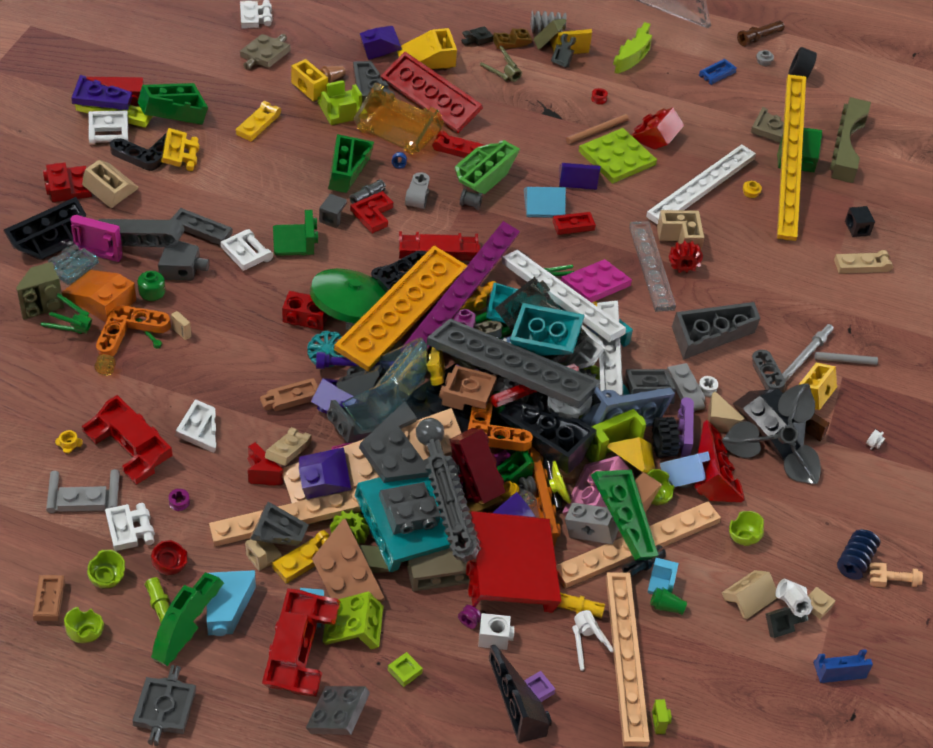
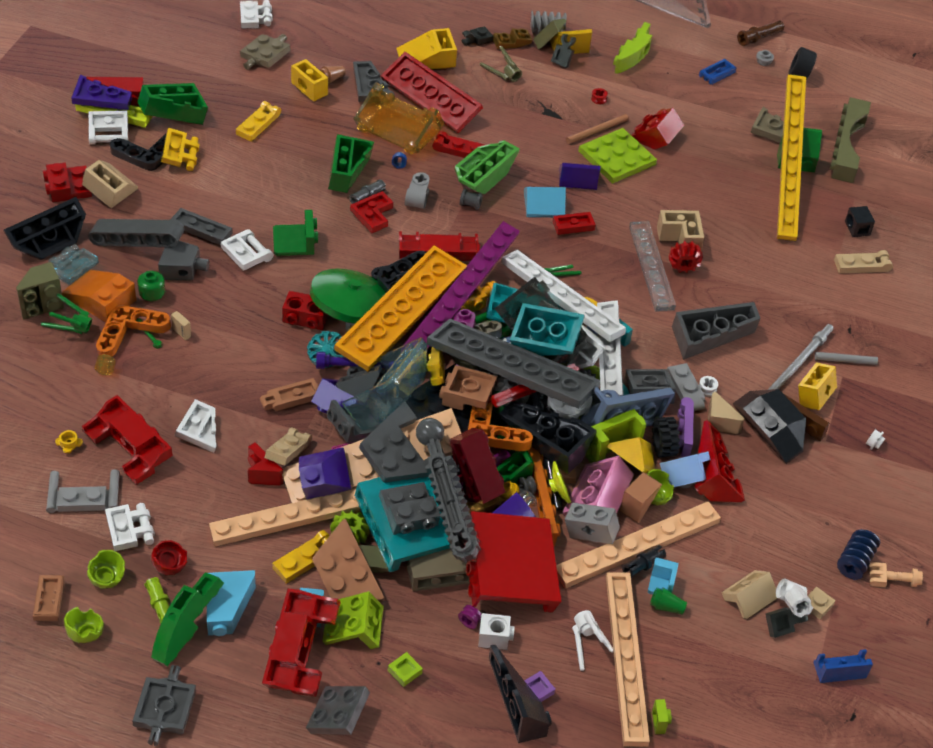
dark pink container [71,215,123,262] -> none
magenta bush [169,488,190,511] -> none
tan panel [245,539,282,571] -> none
dark grey wing [250,502,309,546] -> none
lime panel [318,80,365,125] -> none
dark grey panel [319,194,347,228] -> none
dark purple slope [360,26,402,60] -> none
yellow pin [558,592,605,619] -> none
dark pink plate [561,259,632,303] -> none
green wing [591,470,659,561] -> none
white plate [646,144,756,224] -> none
dark grey plant [722,384,821,484] -> none
lime hair [729,511,764,546] -> none
yellow plate [743,181,762,198] -> none
dark grey beam [752,350,786,393] -> none

